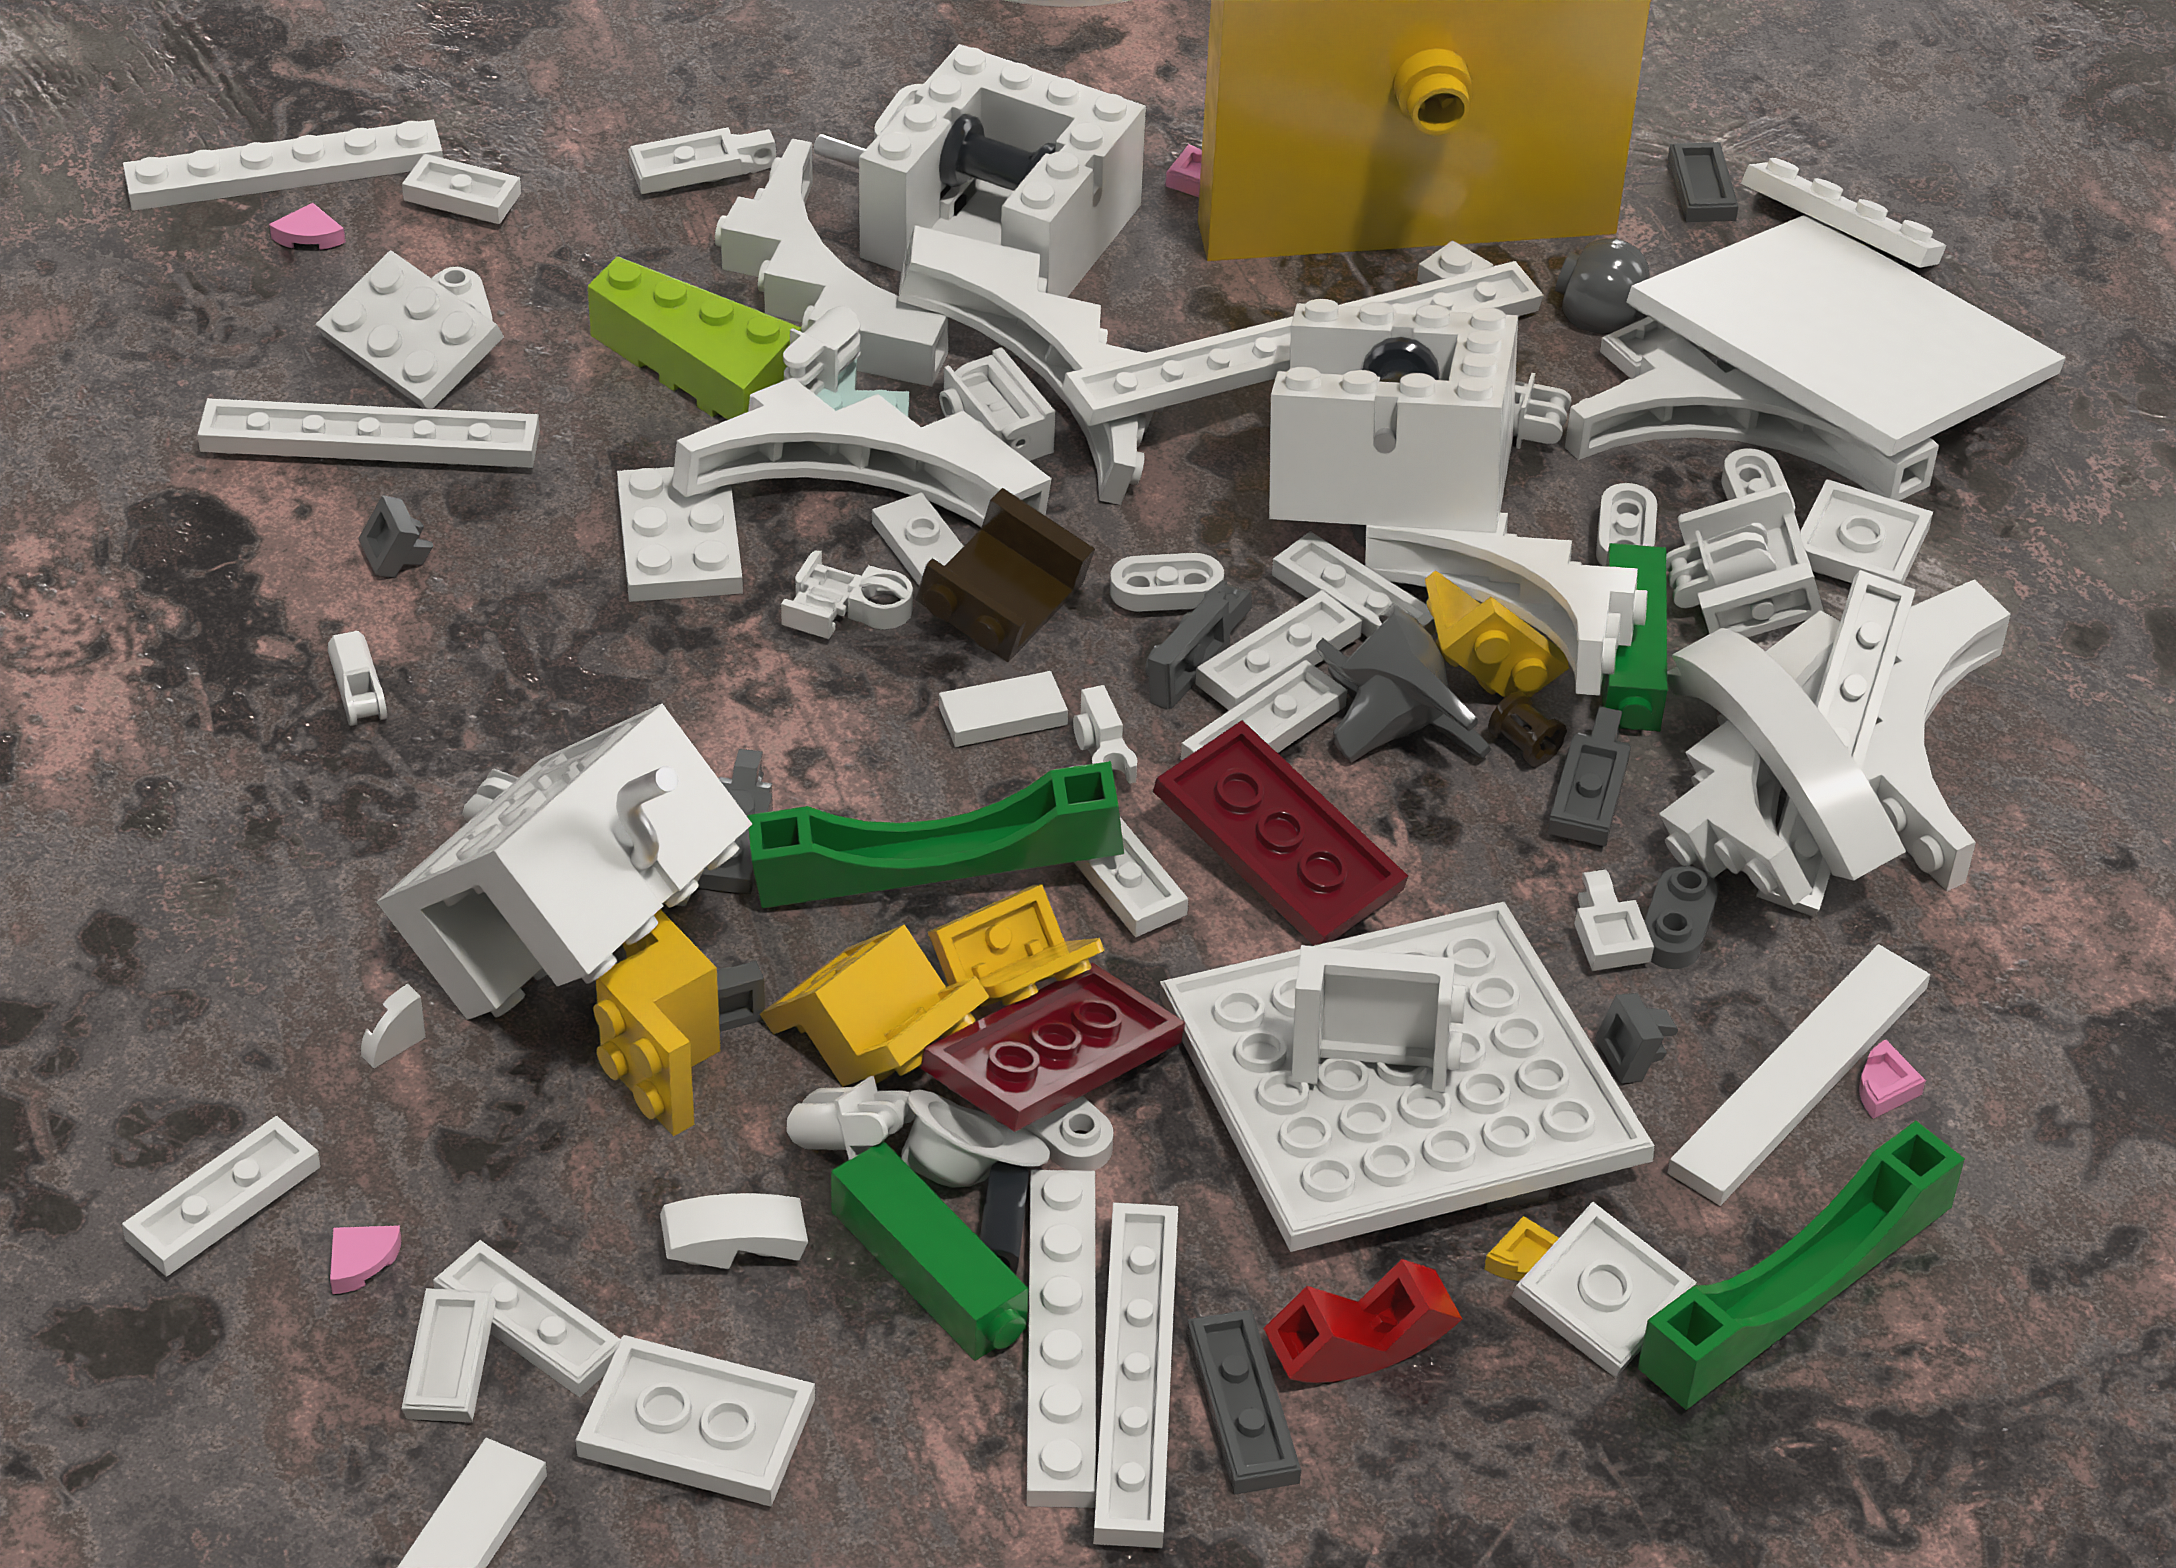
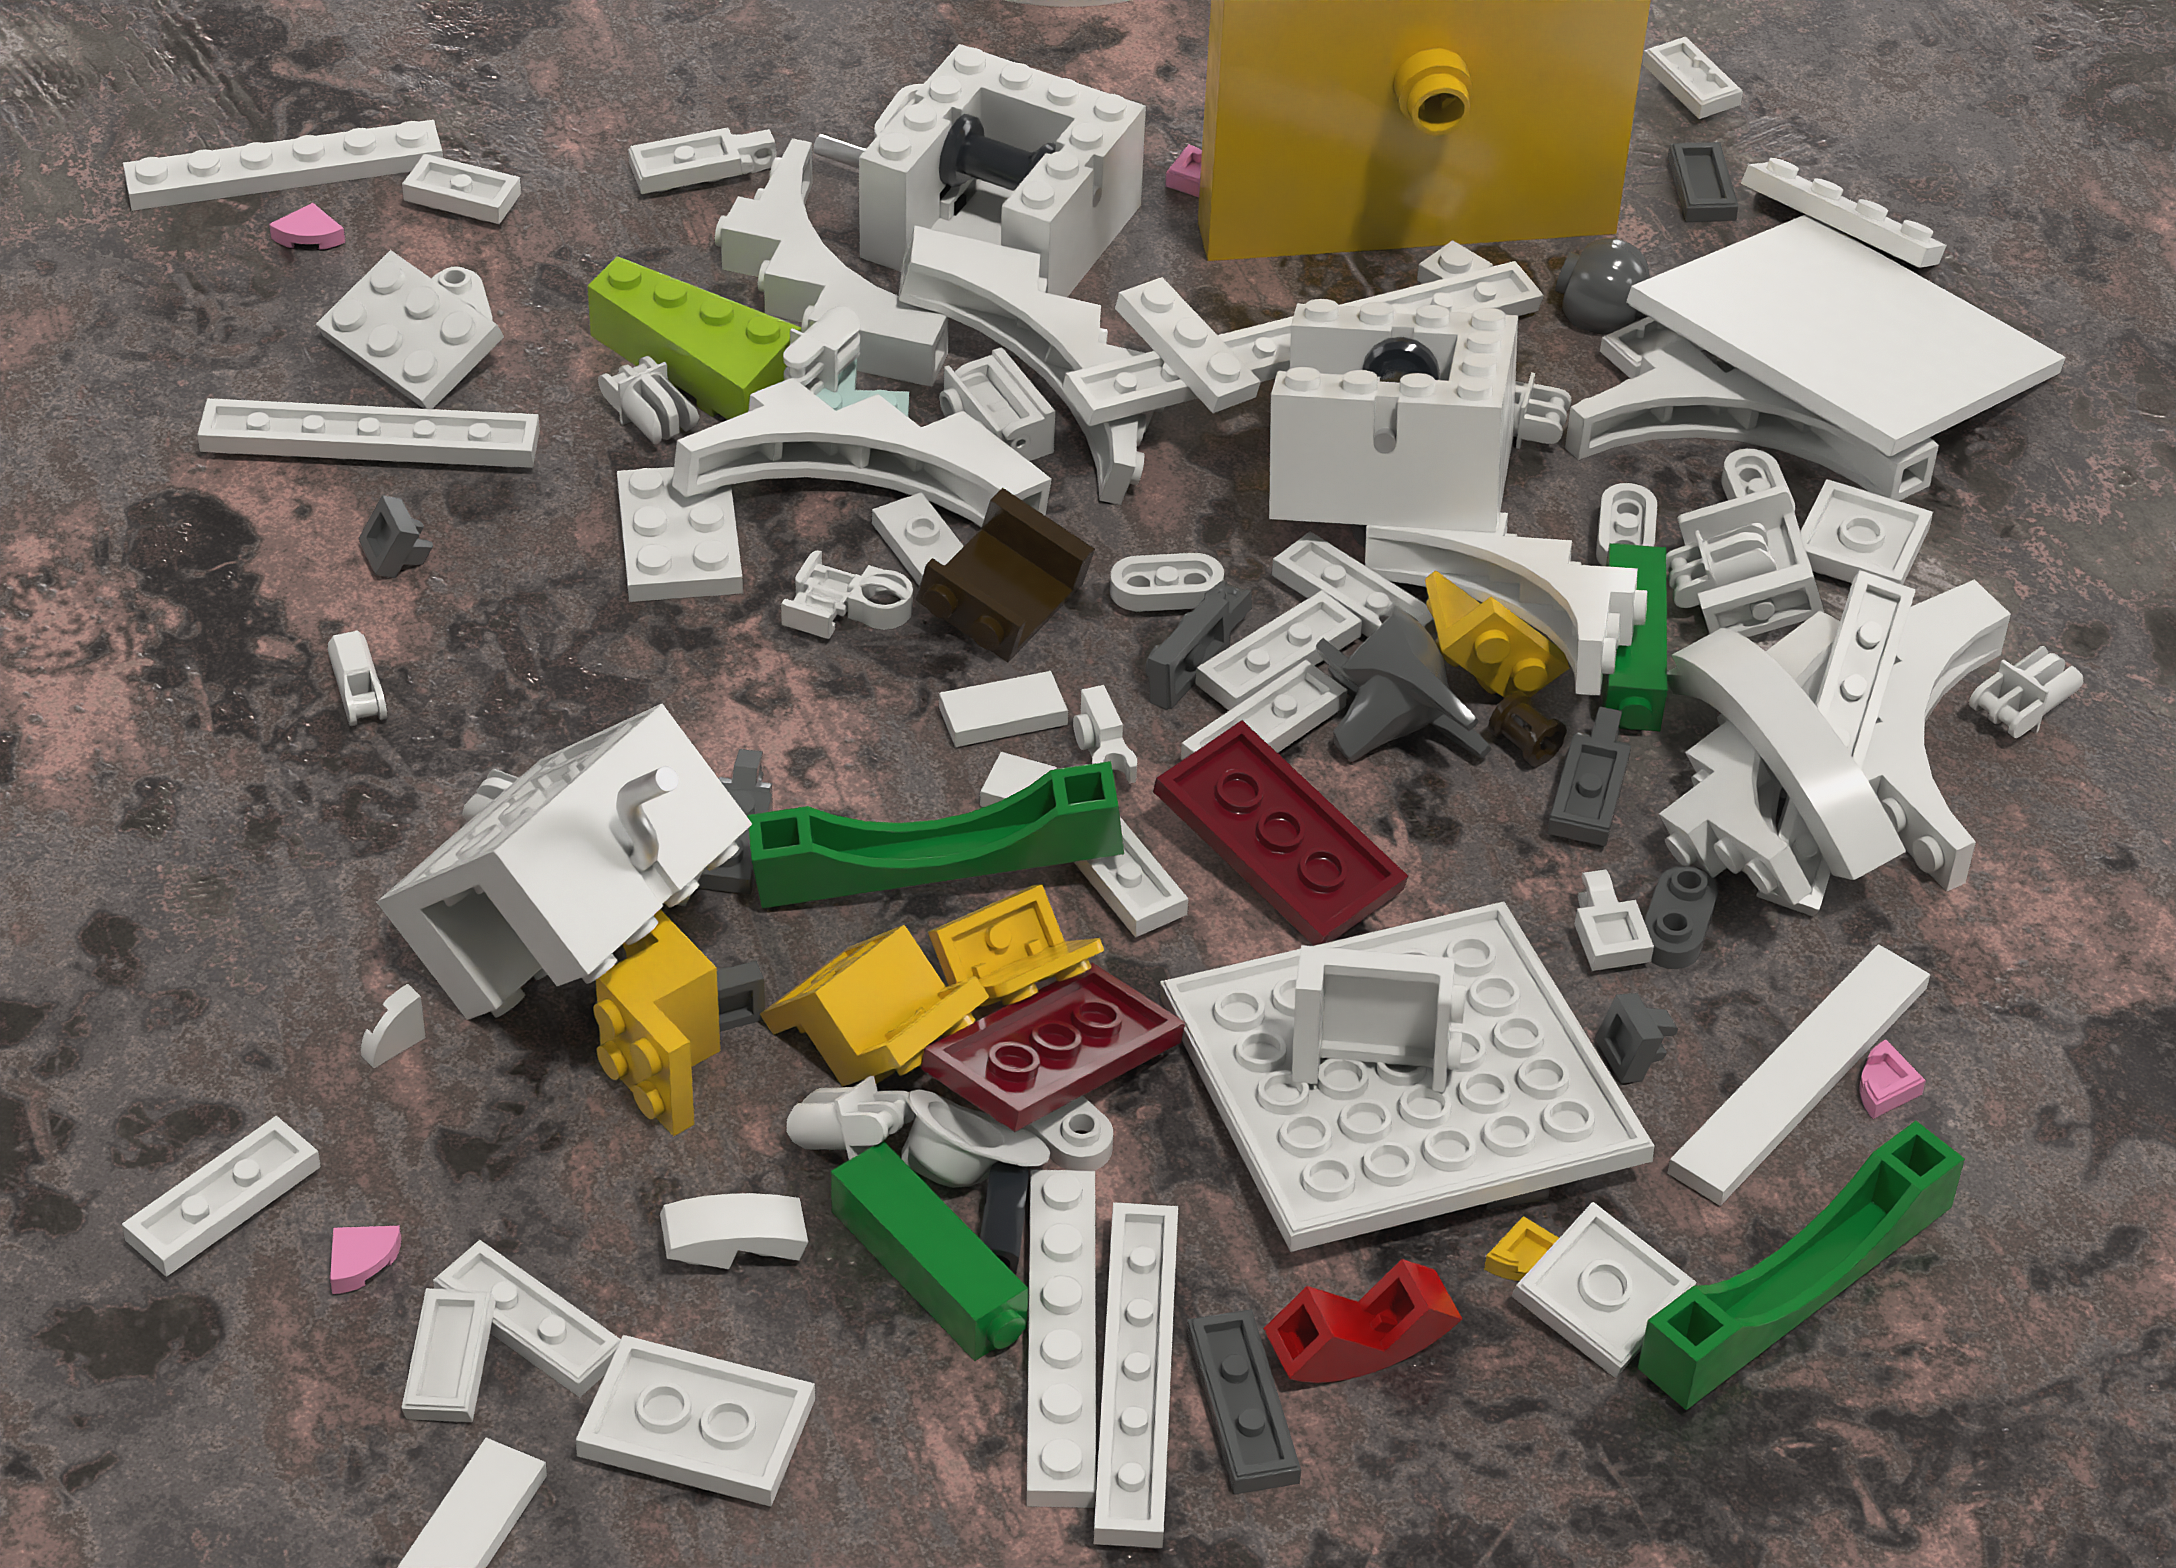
none -> white arm [598,356,699,445]
none -> white tile [980,752,1057,807]
none -> white plate [1115,277,1261,413]
none -> white plate [1642,37,1743,119]
none -> white arm [1969,646,2083,738]

